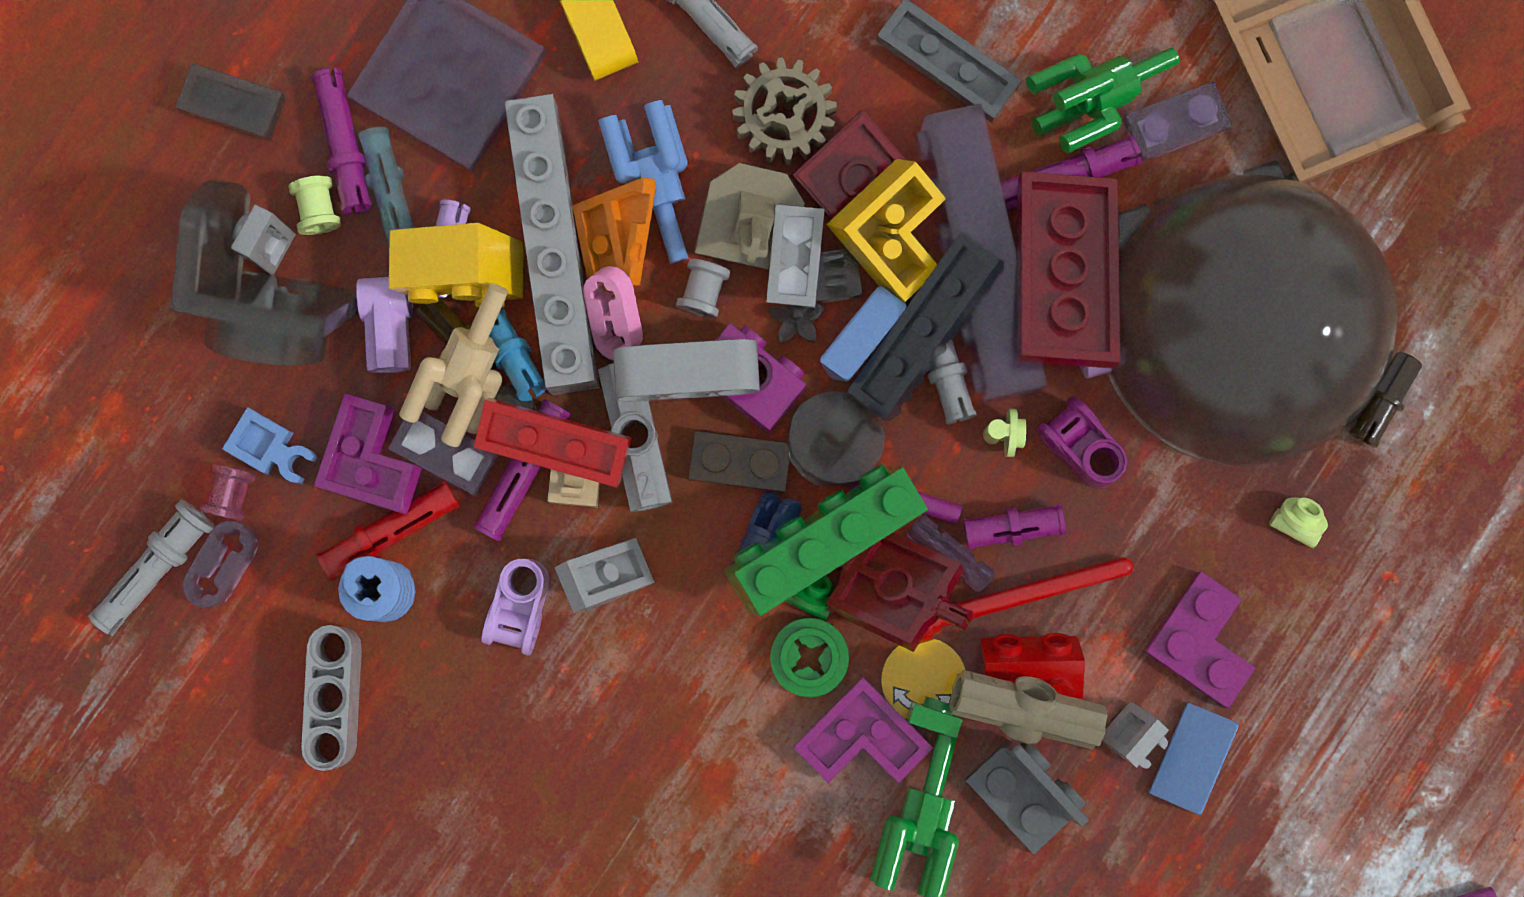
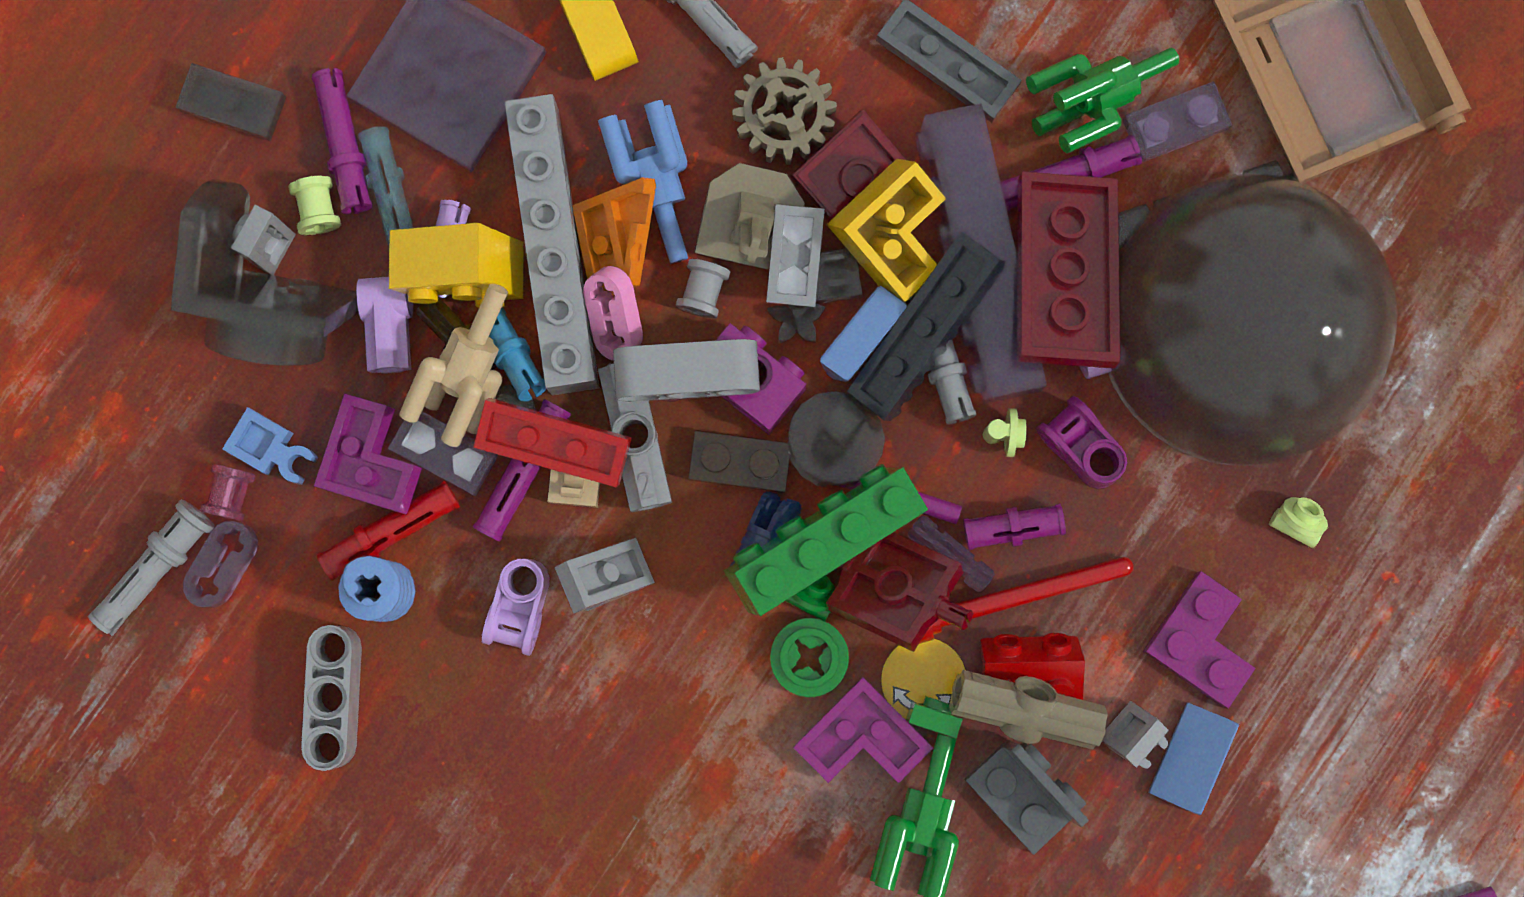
dark brown axle [1349,352,1422,448] -> none

